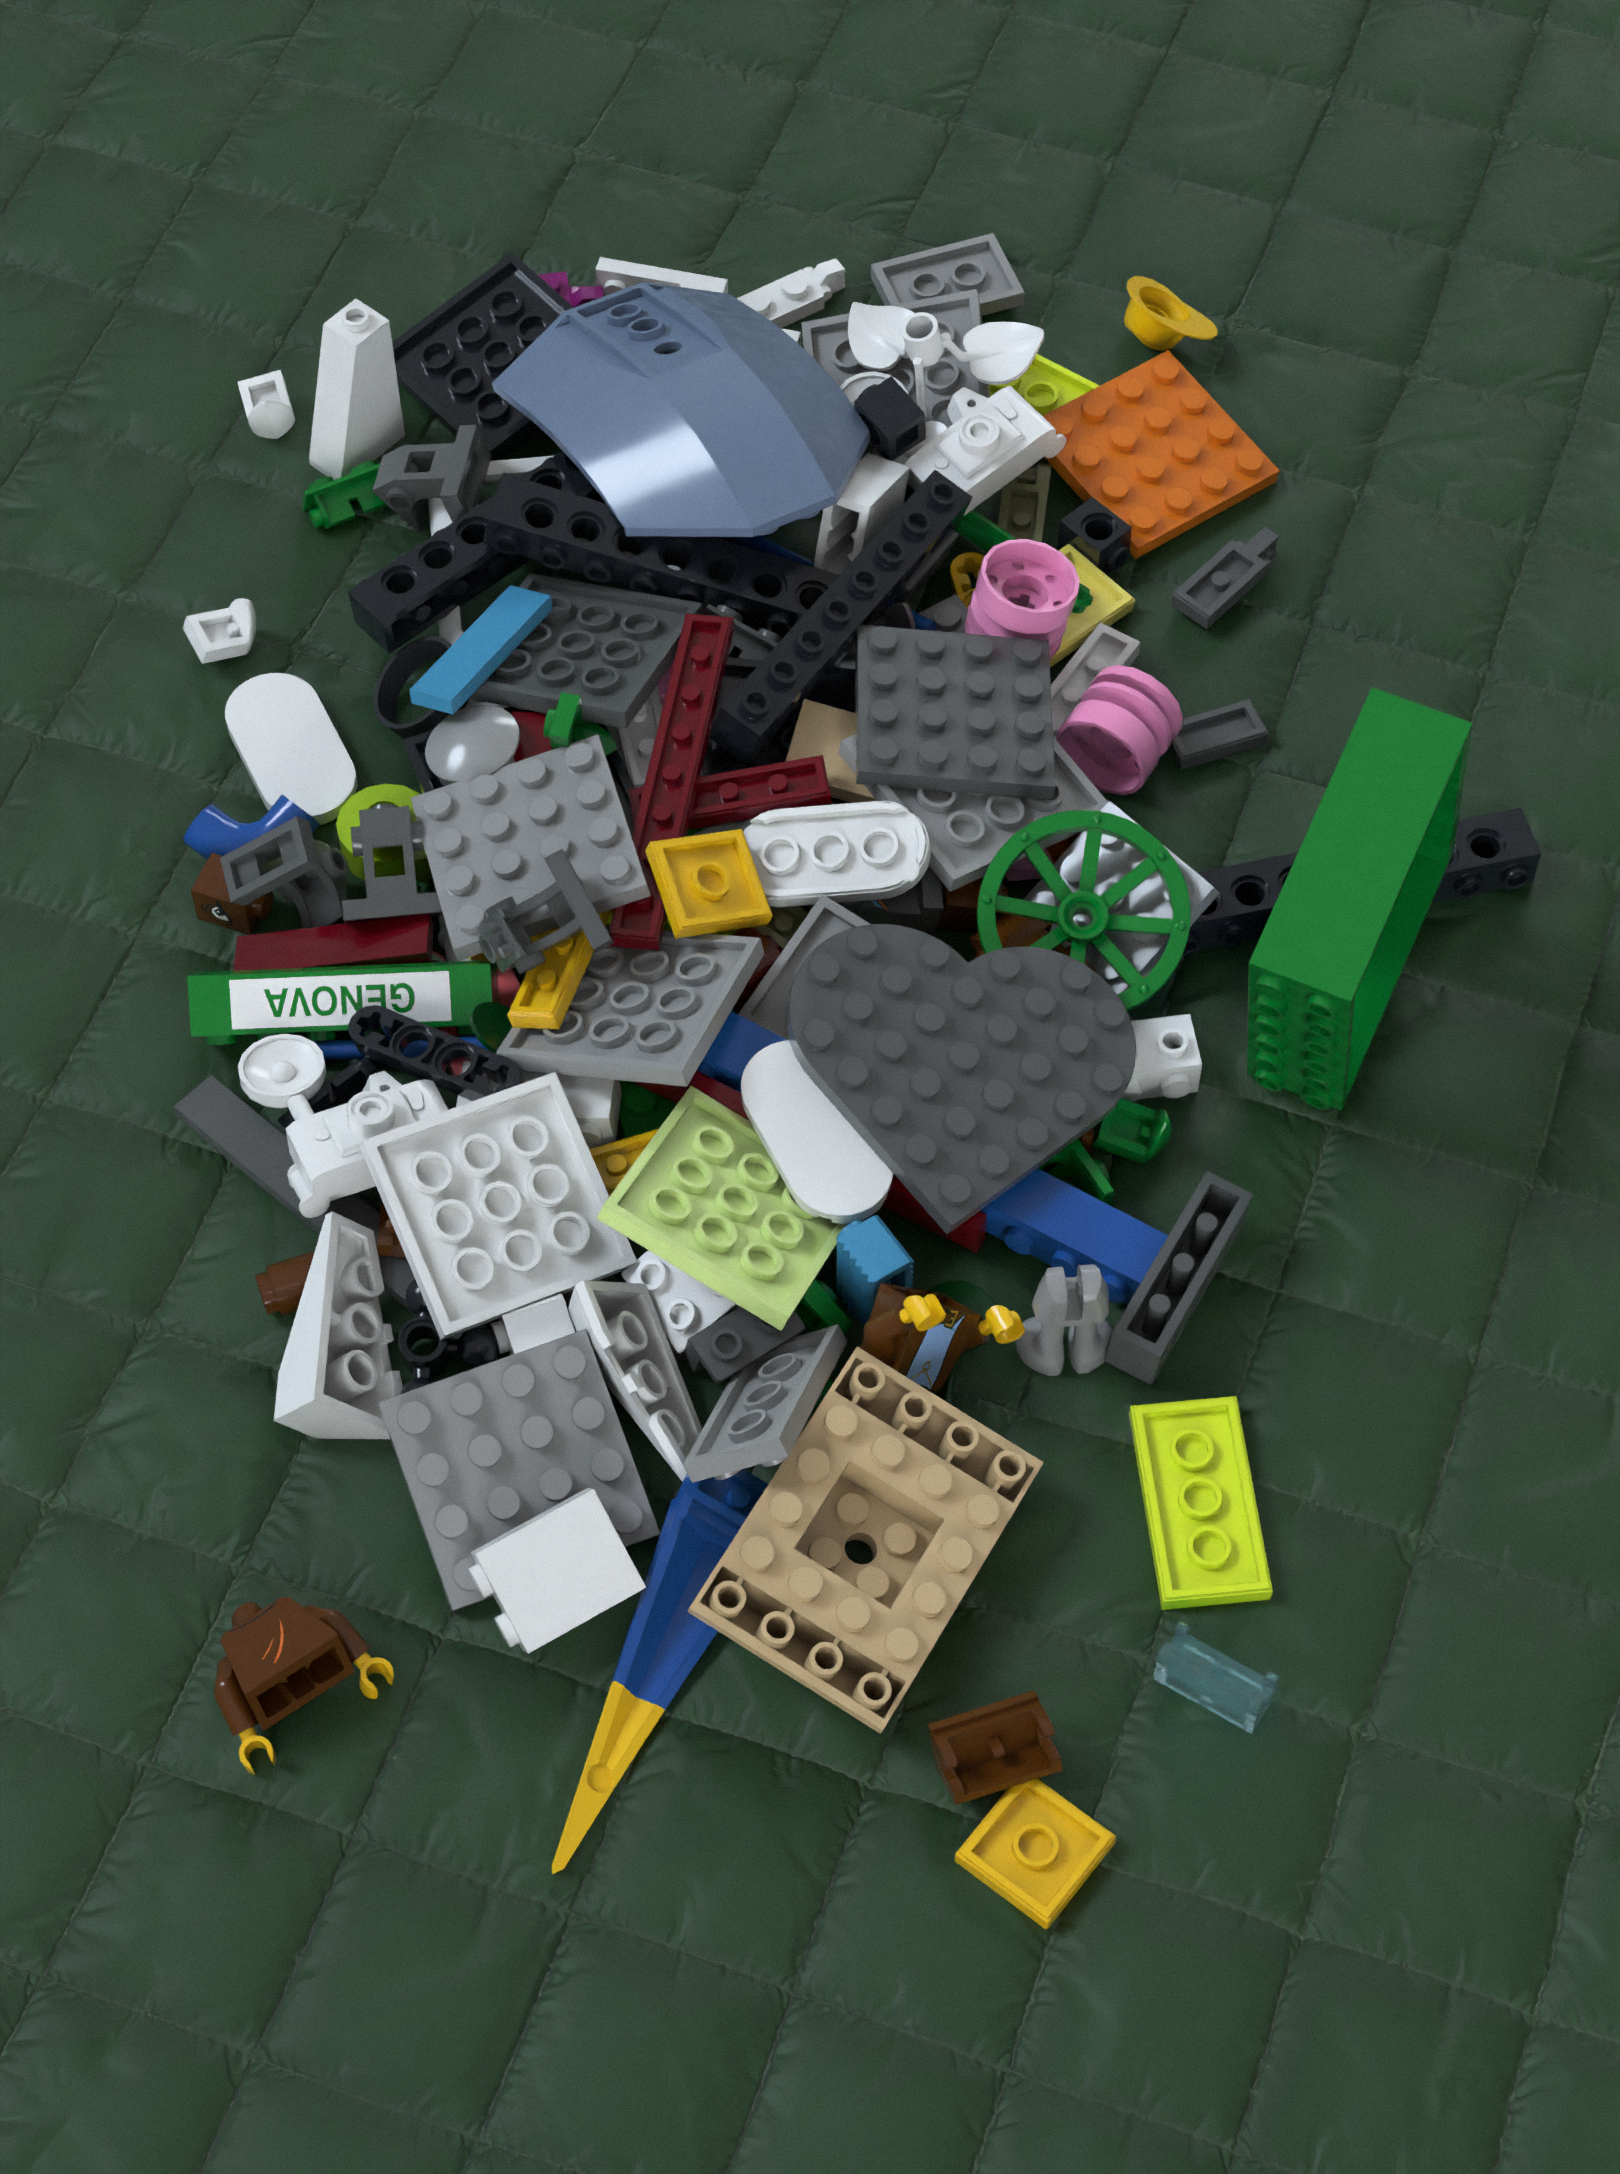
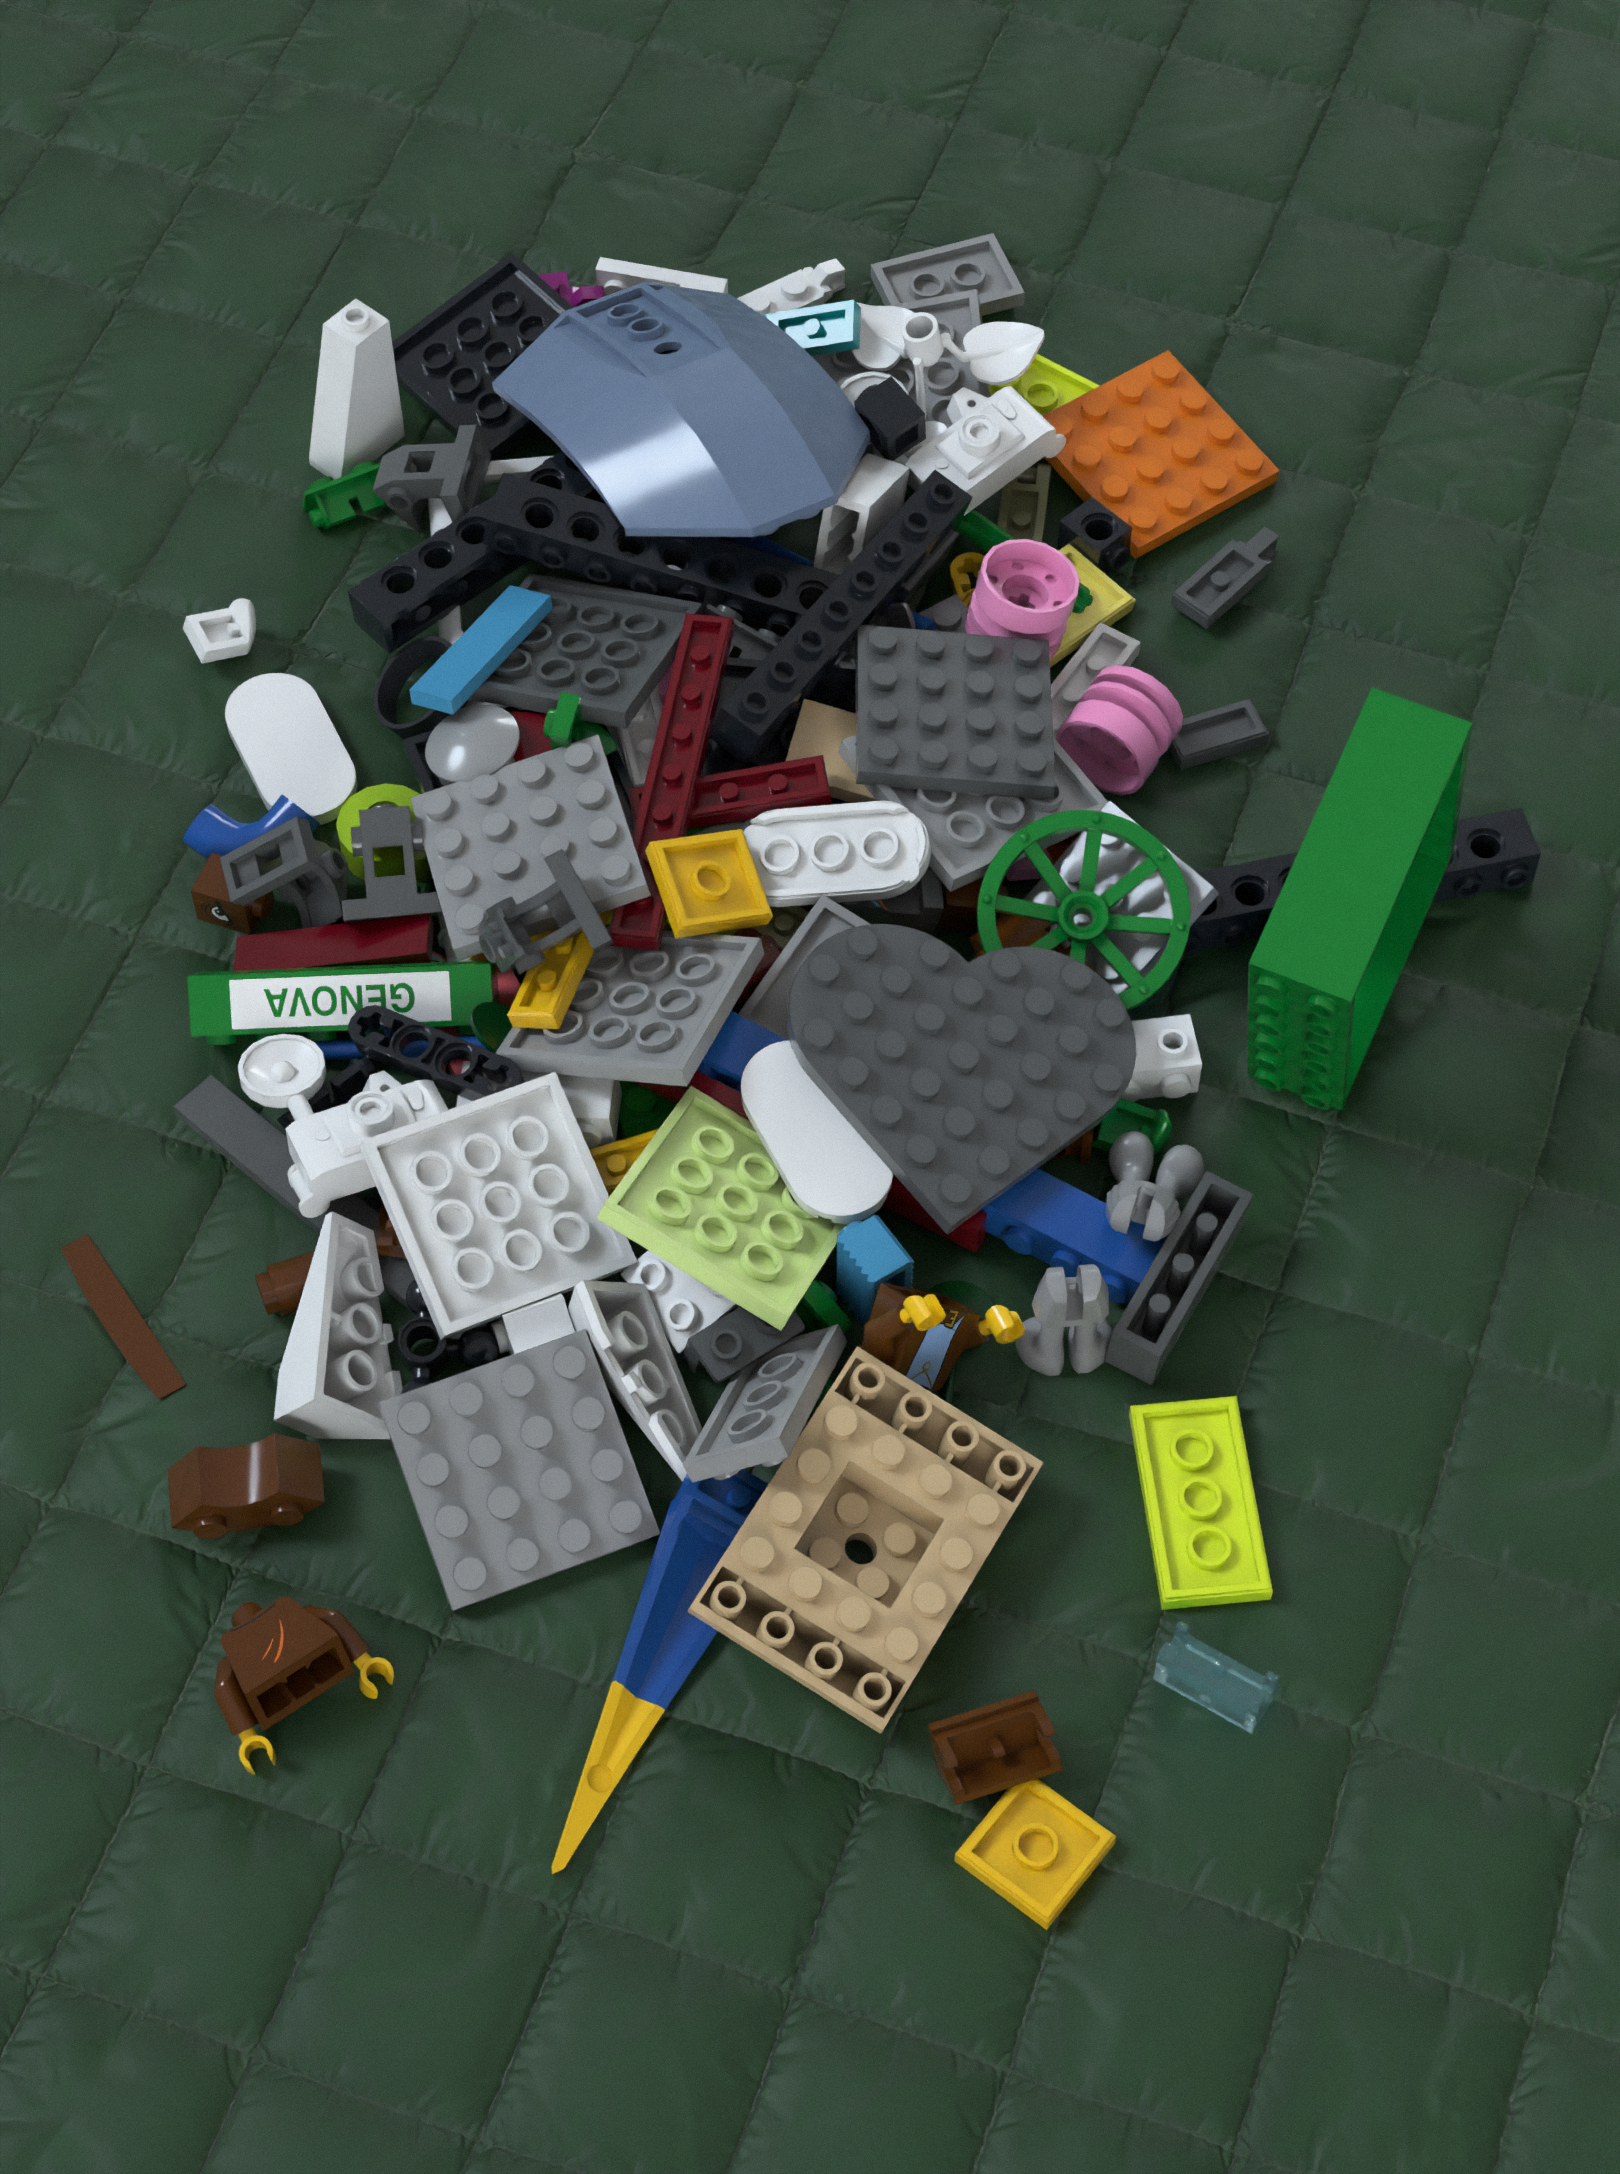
white plate [237,370,295,439] -> none
white brick [468,1488,646,1654] -> none
green bracket [1038,1139,1114,1206] -> none
yellow piece [1124,276,1218,351] -> none
none -> reddish brown sticker [61,1234,186,1399]
none -> reddish brown brick [168,1433,325,1539]
none -> hinge [763,300,861,356]
none -> light grey piece [1106,1131,1205,1241]

